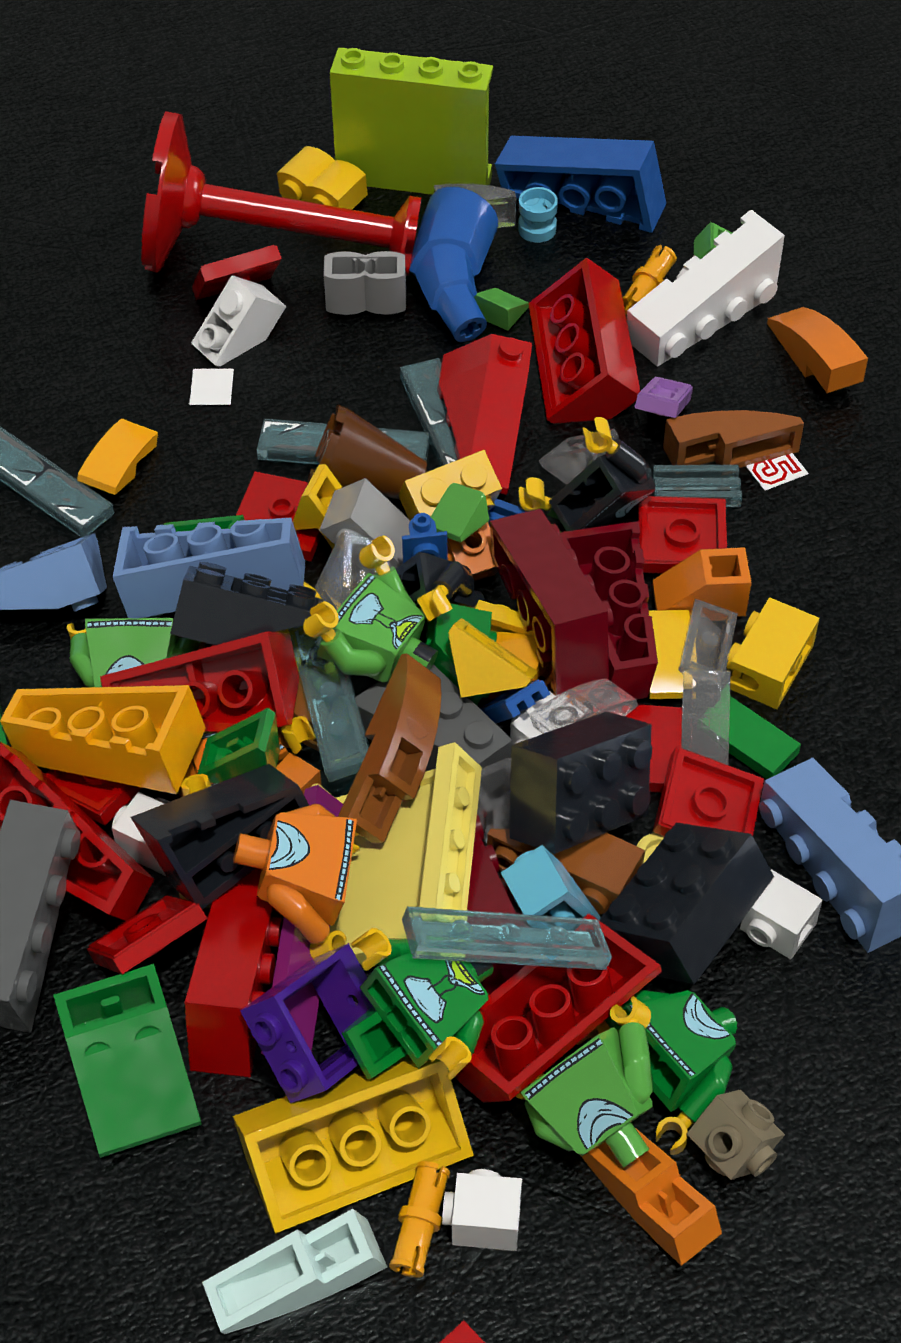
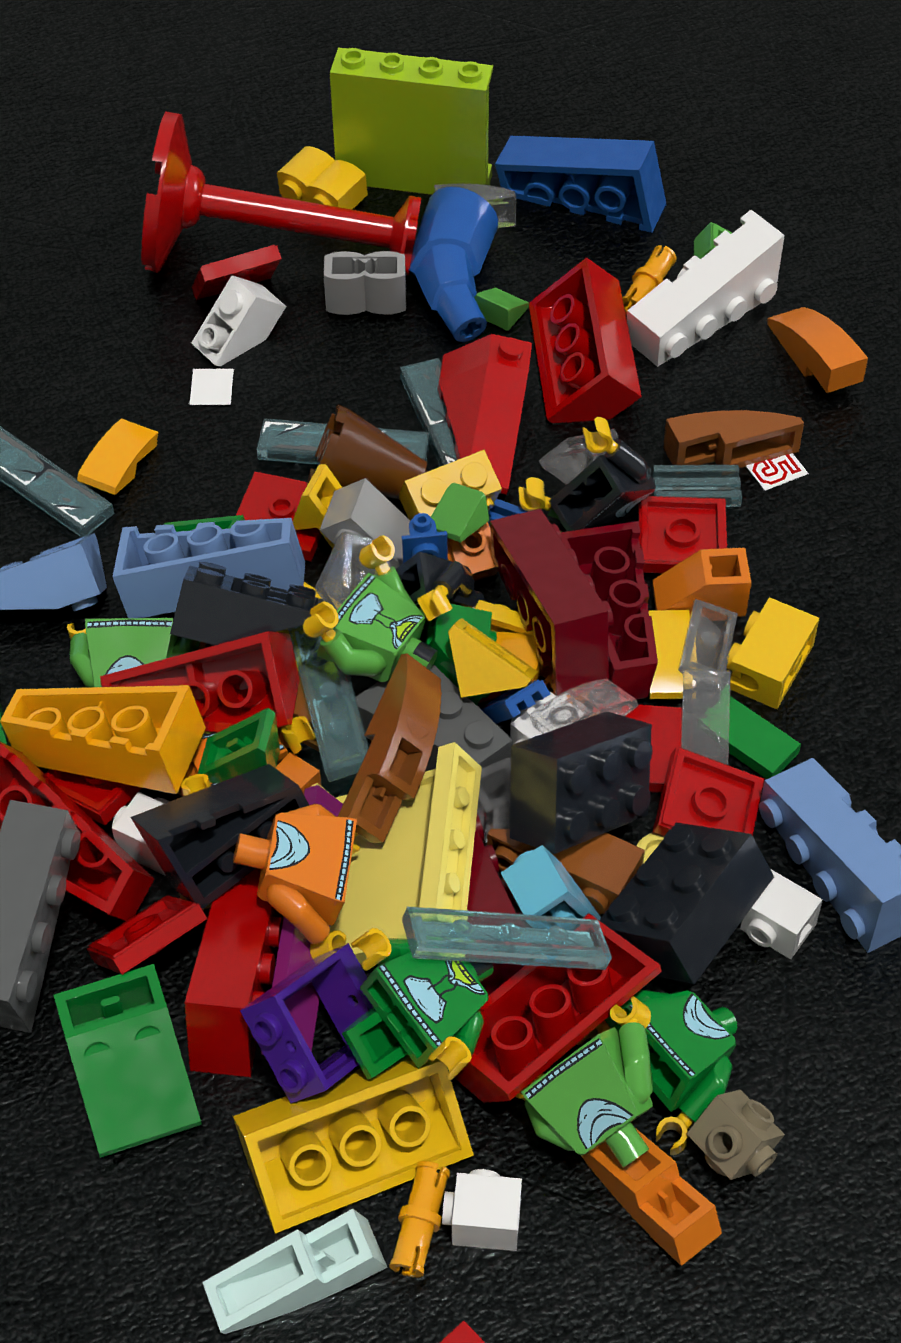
medium azure wheel [518,187,558,243] -> none
medium lavender plate [635,376,693,418] -> none

